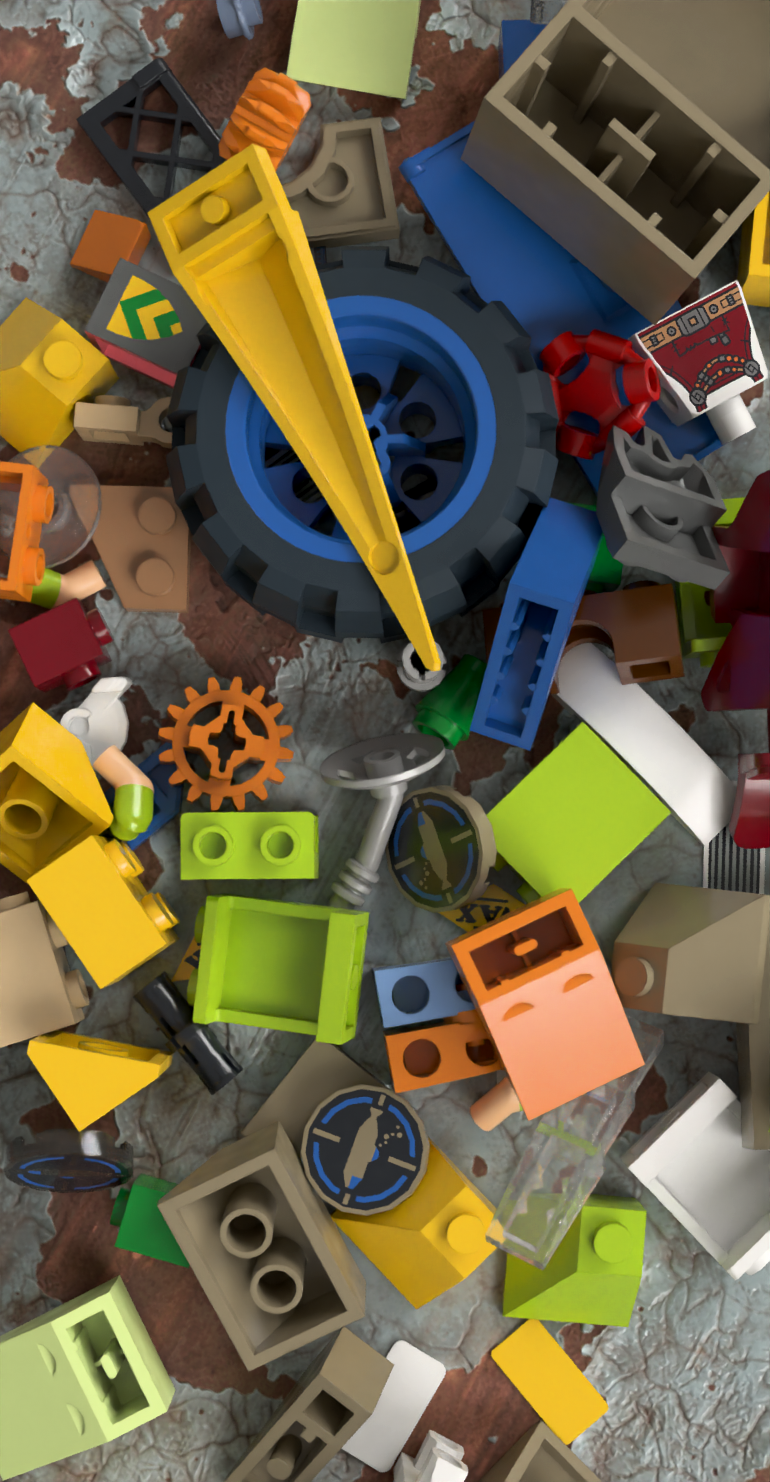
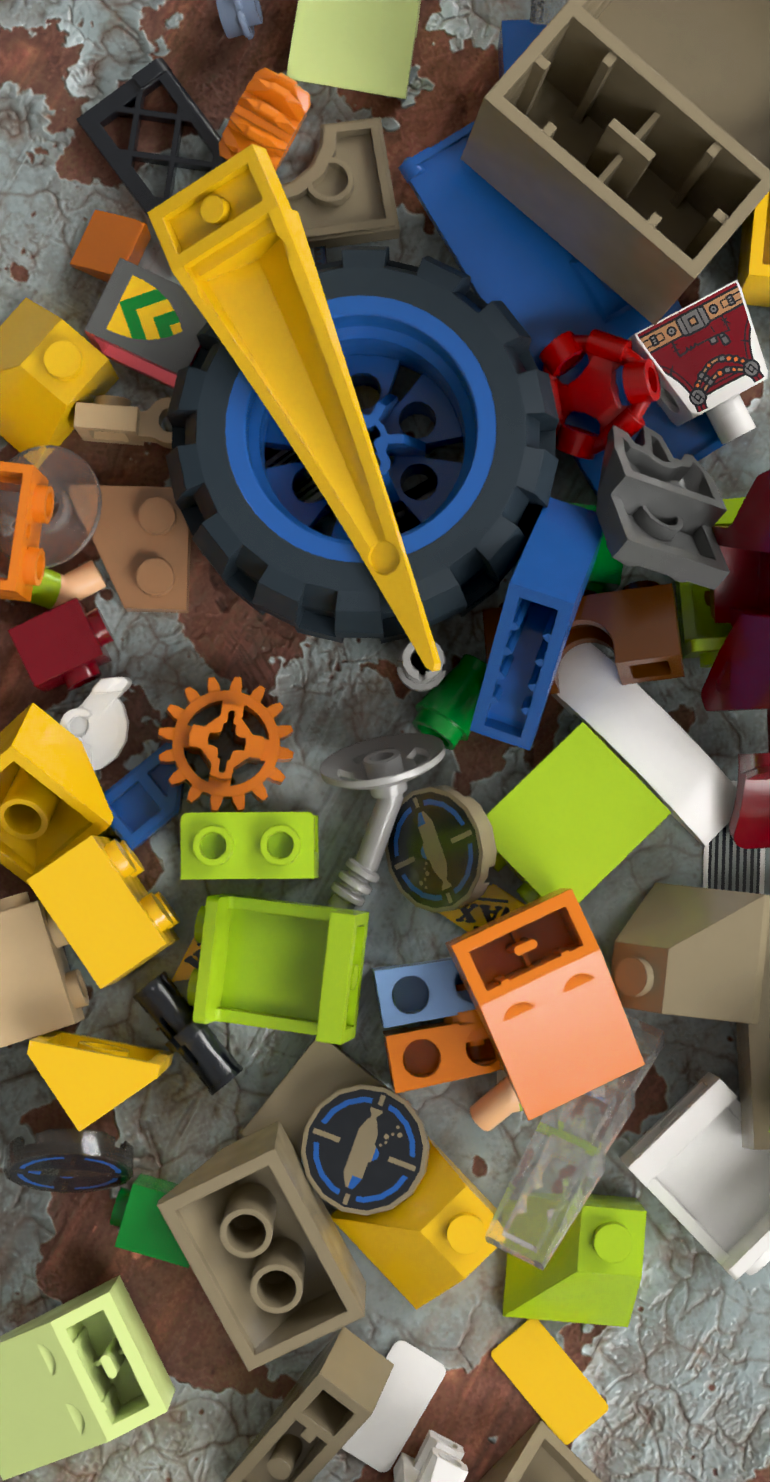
arm [92,745,154,841] -> none

